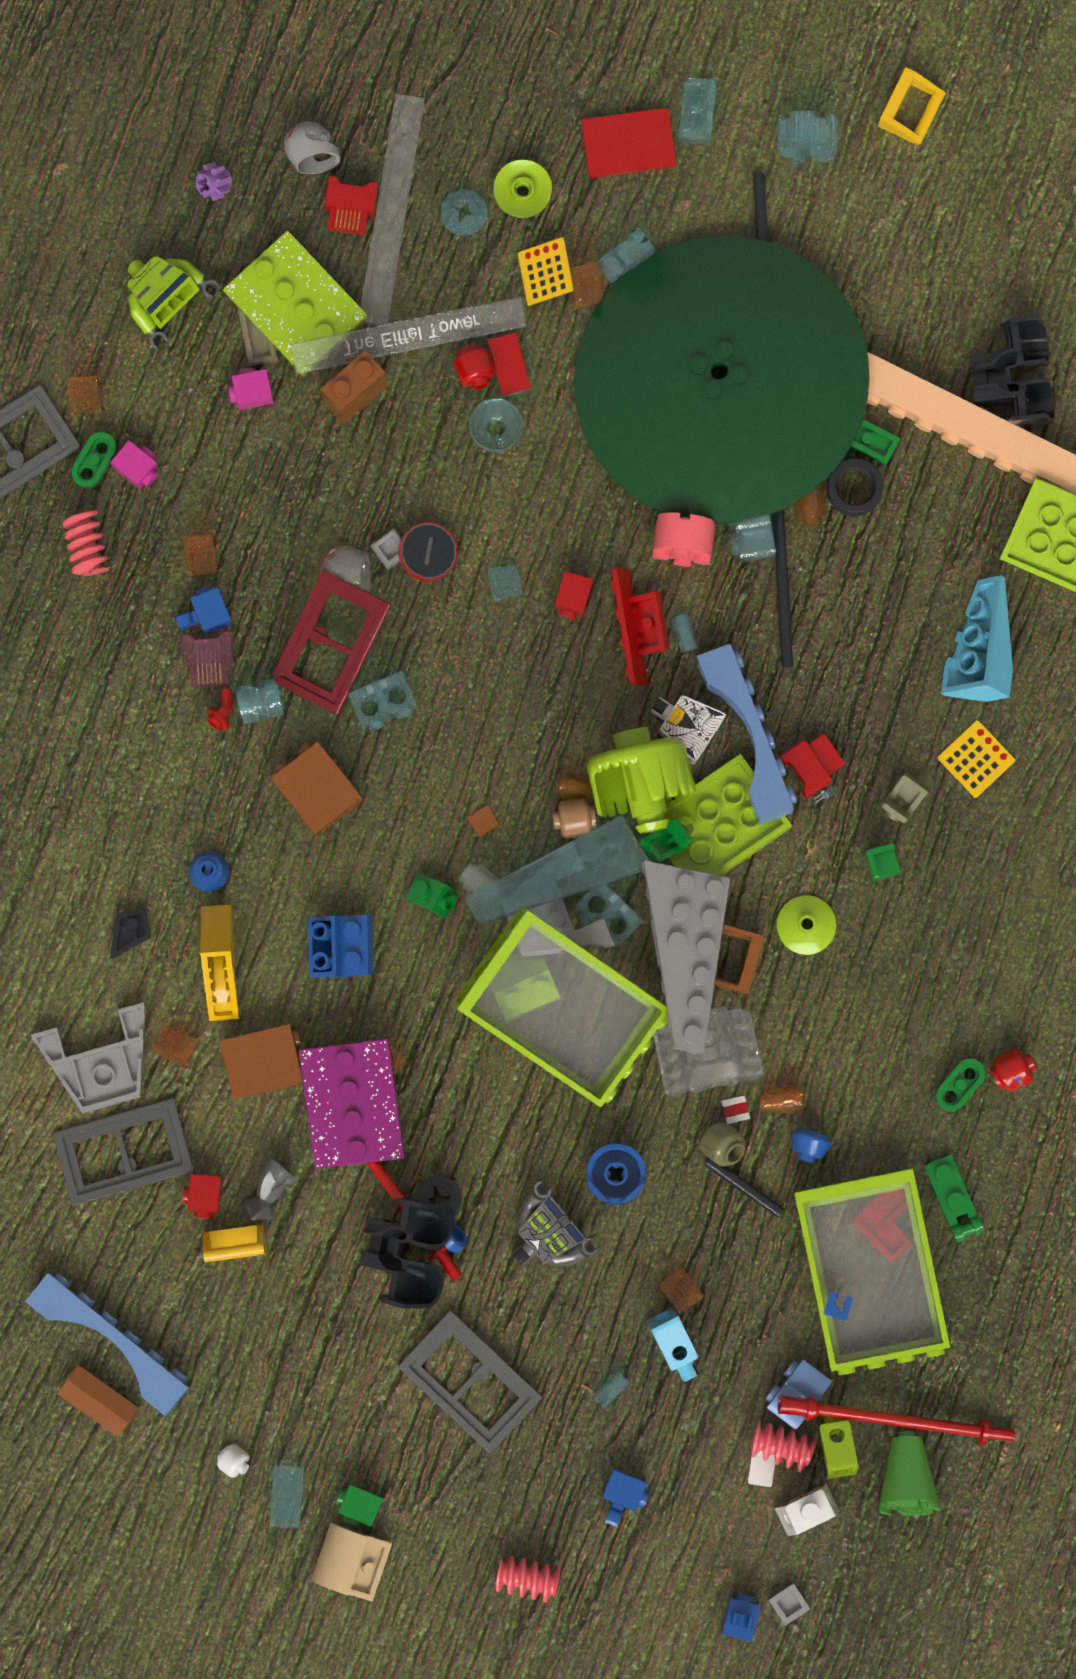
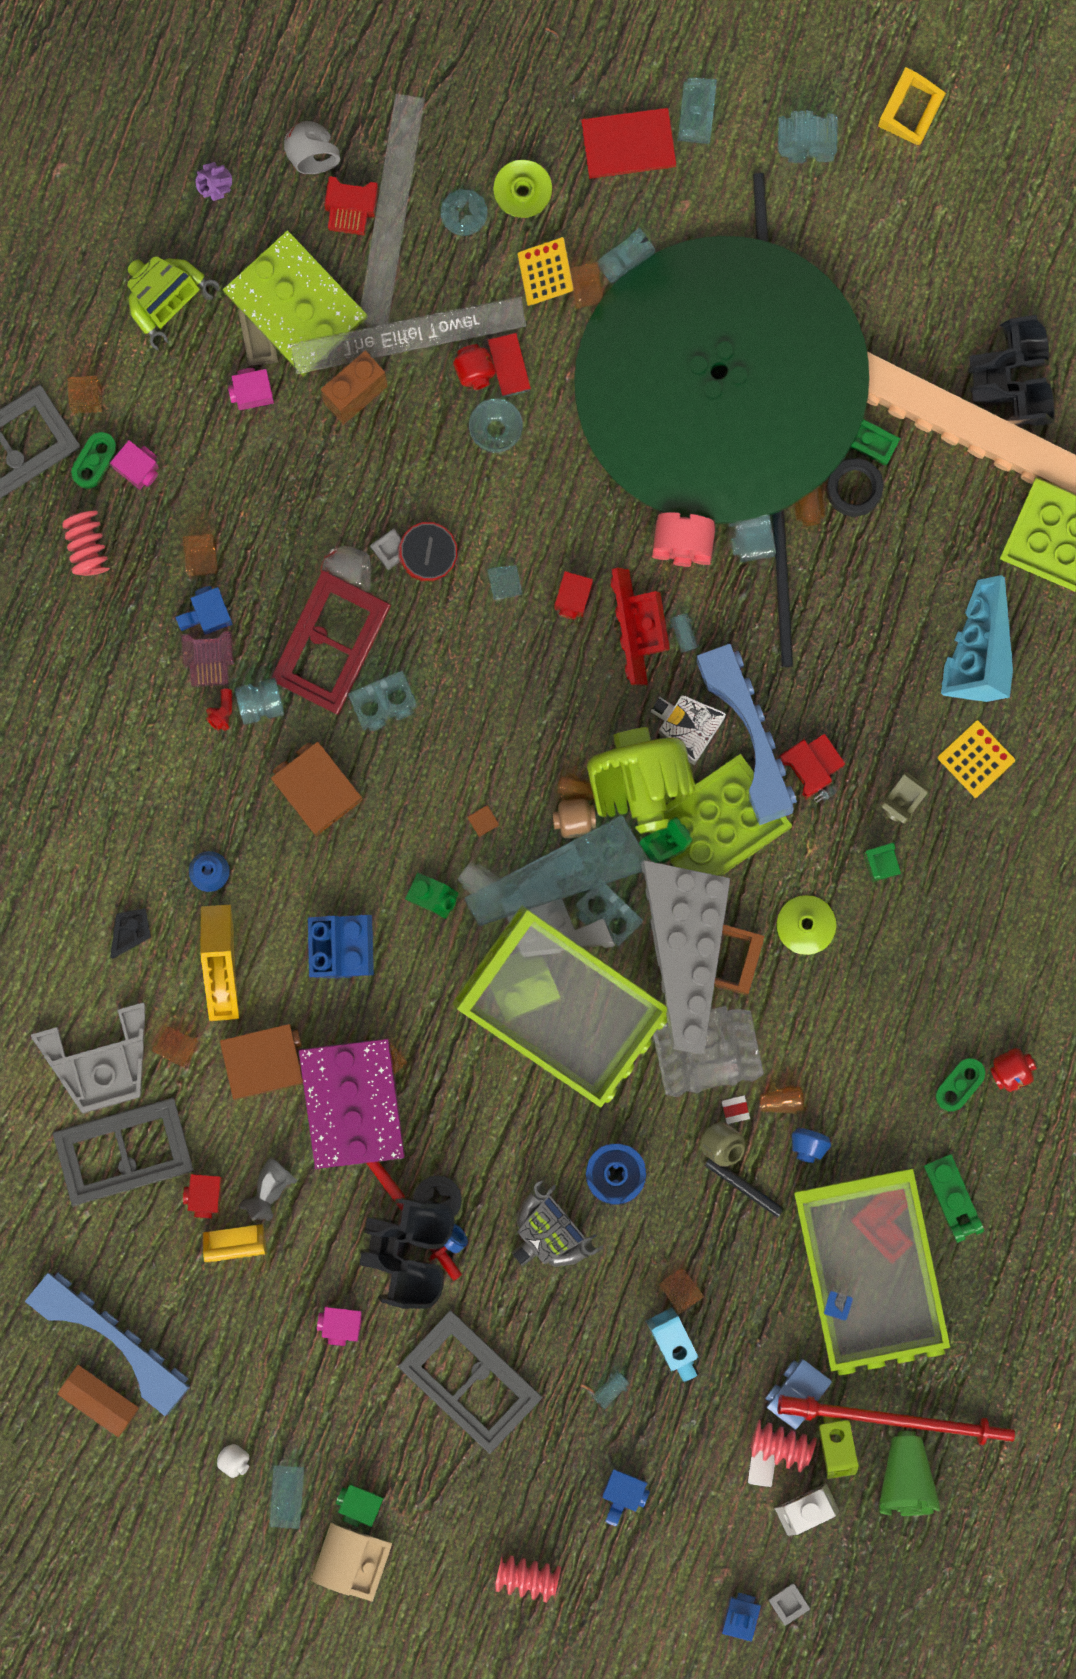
none -> dark pink brick [317,1307,362,1346]

